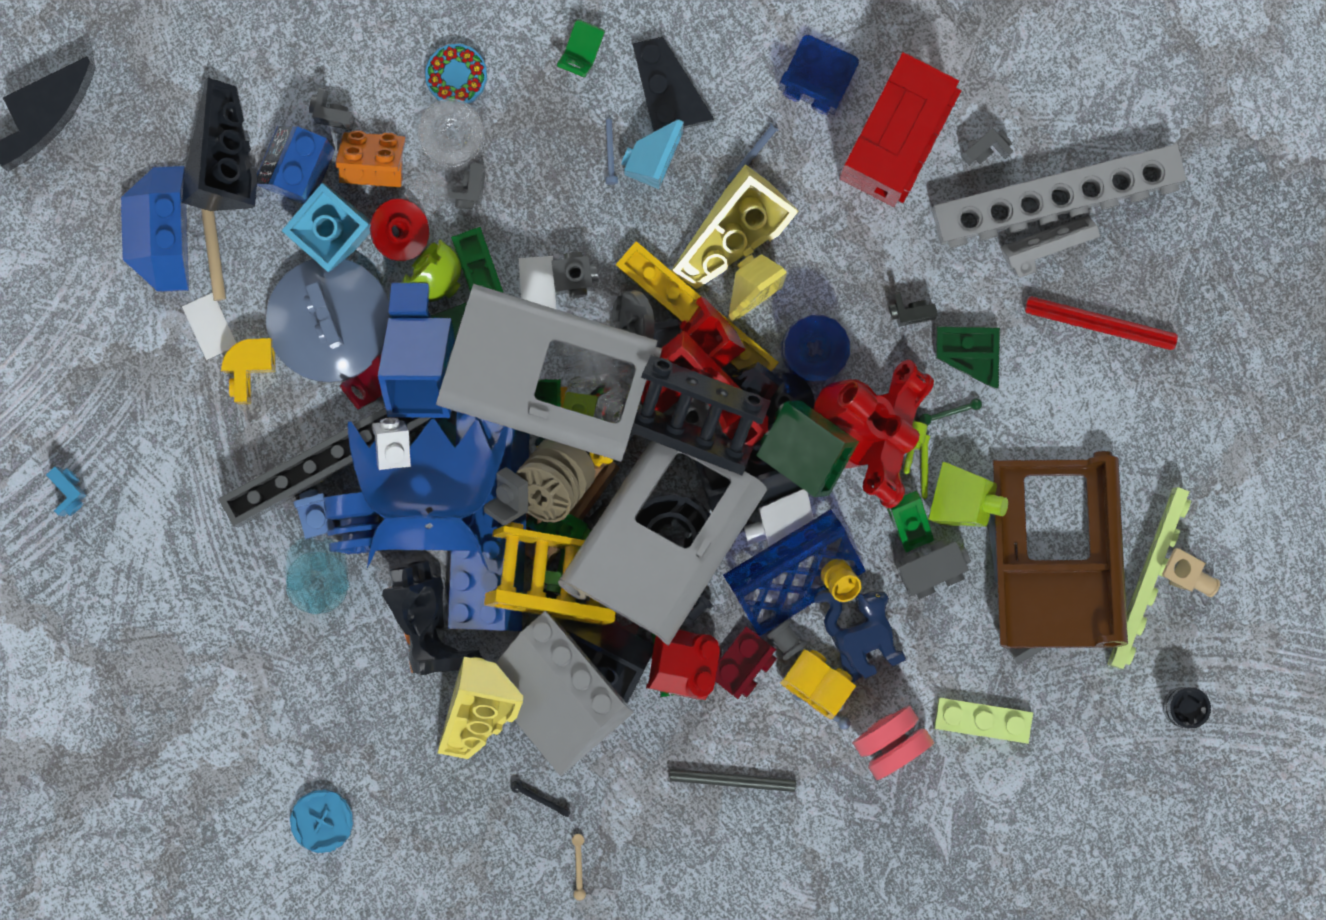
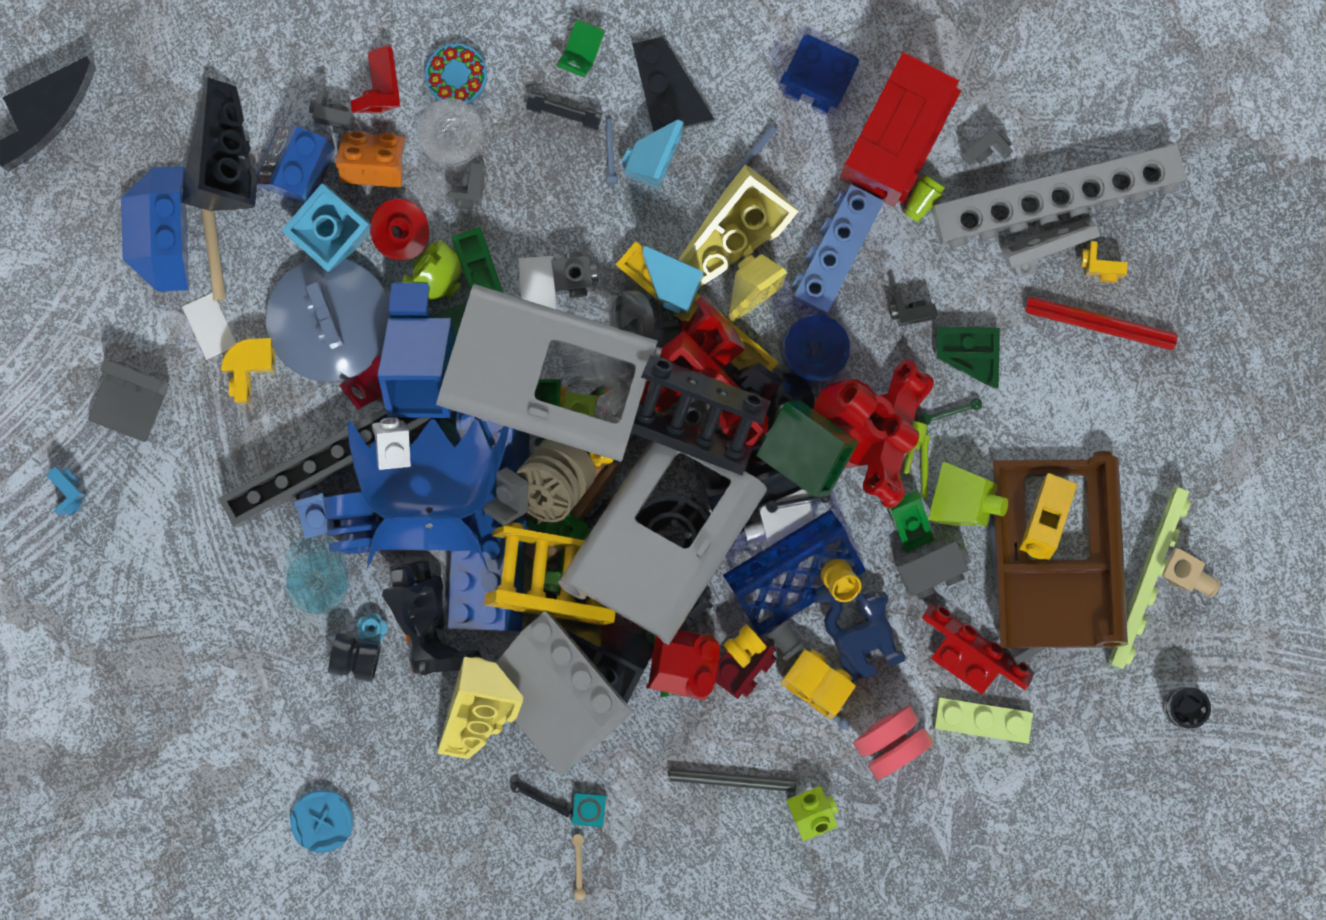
none -> dark grey bracket [88,359,169,442]
none -> black wheel [328,633,381,683]
none -> red bracket [350,46,401,114]
none -> medium azure plate [356,613,388,642]
none -> black bar [526,91,603,131]
none -> teal tile [572,792,607,828]
none -> medium azure slope [642,246,703,315]
none -> yellow wheel [723,624,767,668]
none -> black hinge [766,494,831,513]
none -> lime brick [786,786,839,842]
none -> medium blue brick [791,184,884,316]
none -> lime cone [903,174,945,223]
none -> red bracket [922,602,1034,695]
none -> yellow brick [1020,473,1077,560]
none -> yellow bracket [1080,241,1128,283]

